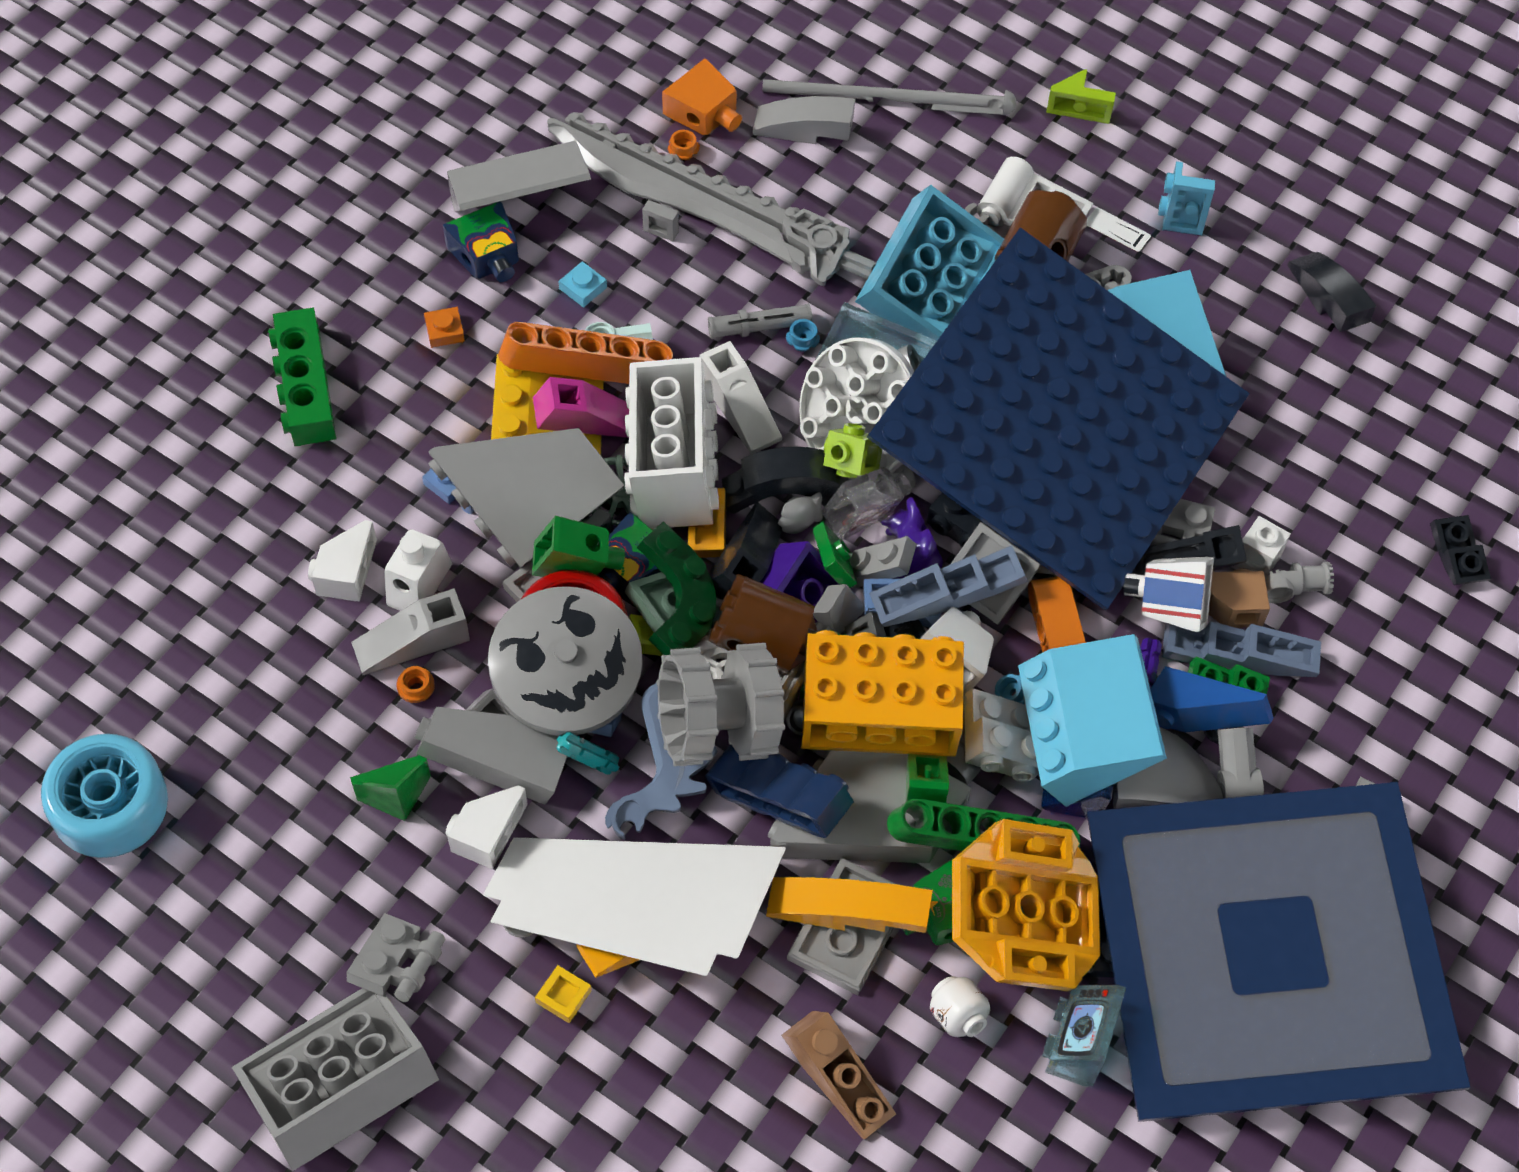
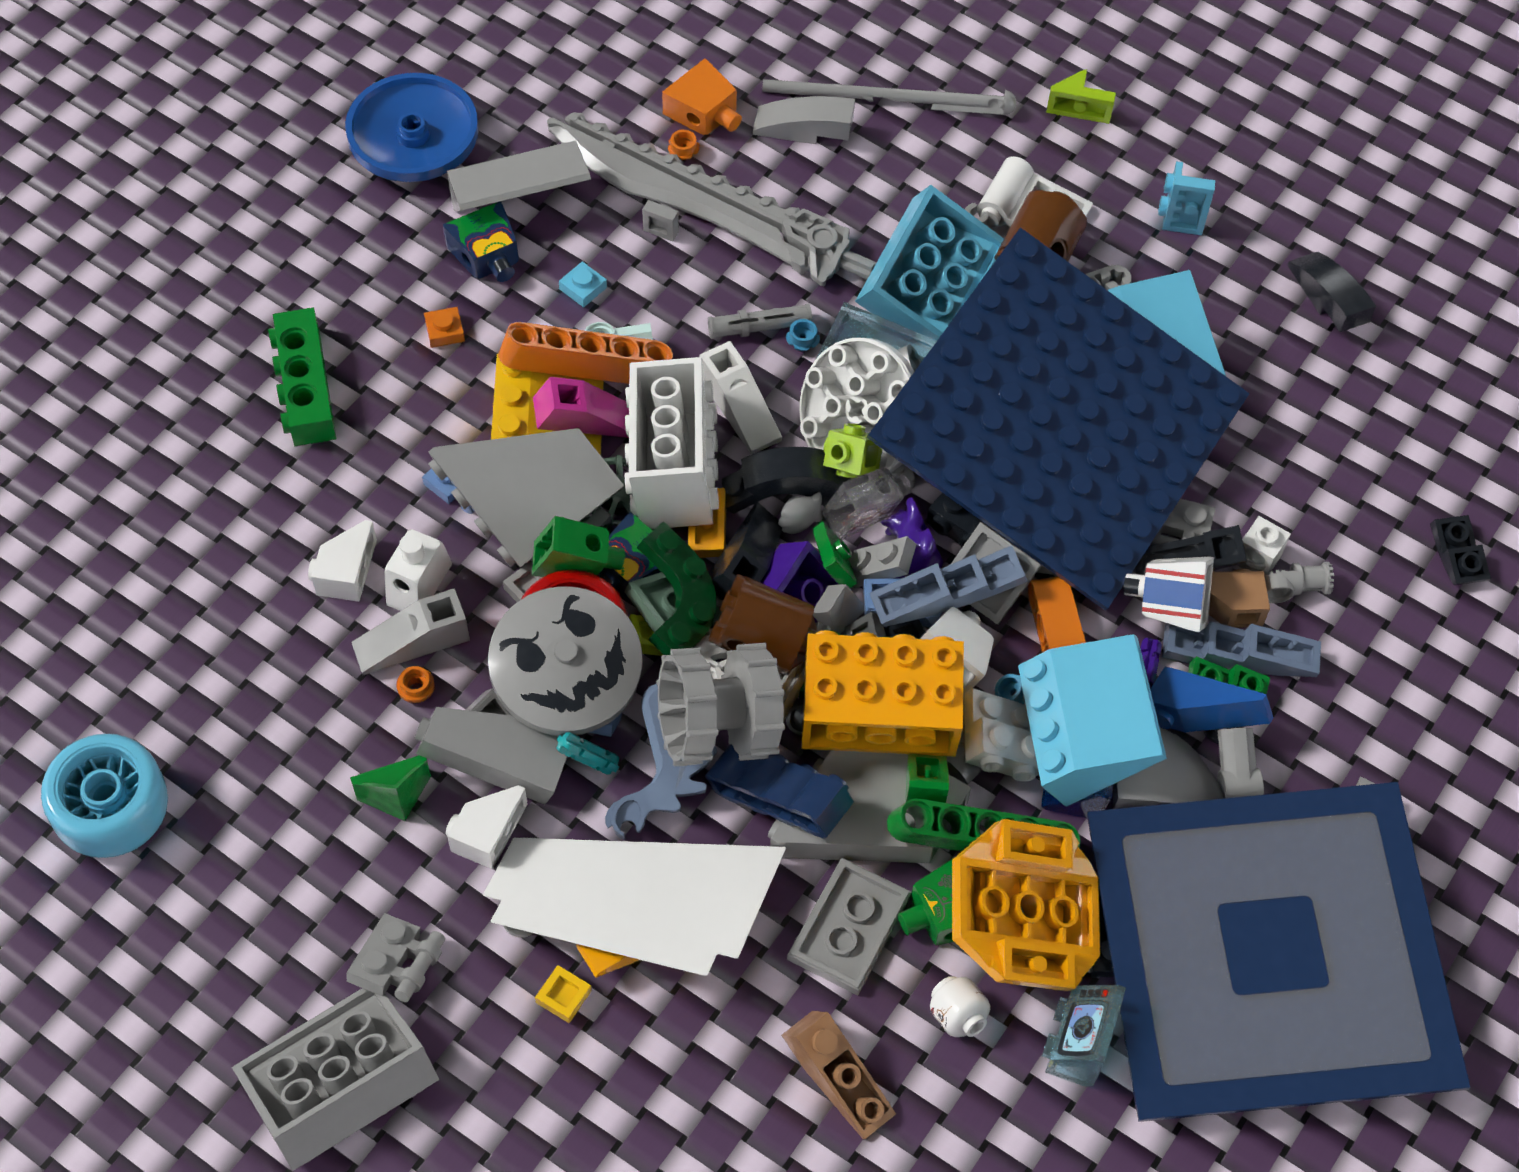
light orange slope [766,877,933,933] -> none
white sticker [1087,207,1151,252] -> none
none -> blue dish [345,73,478,182]

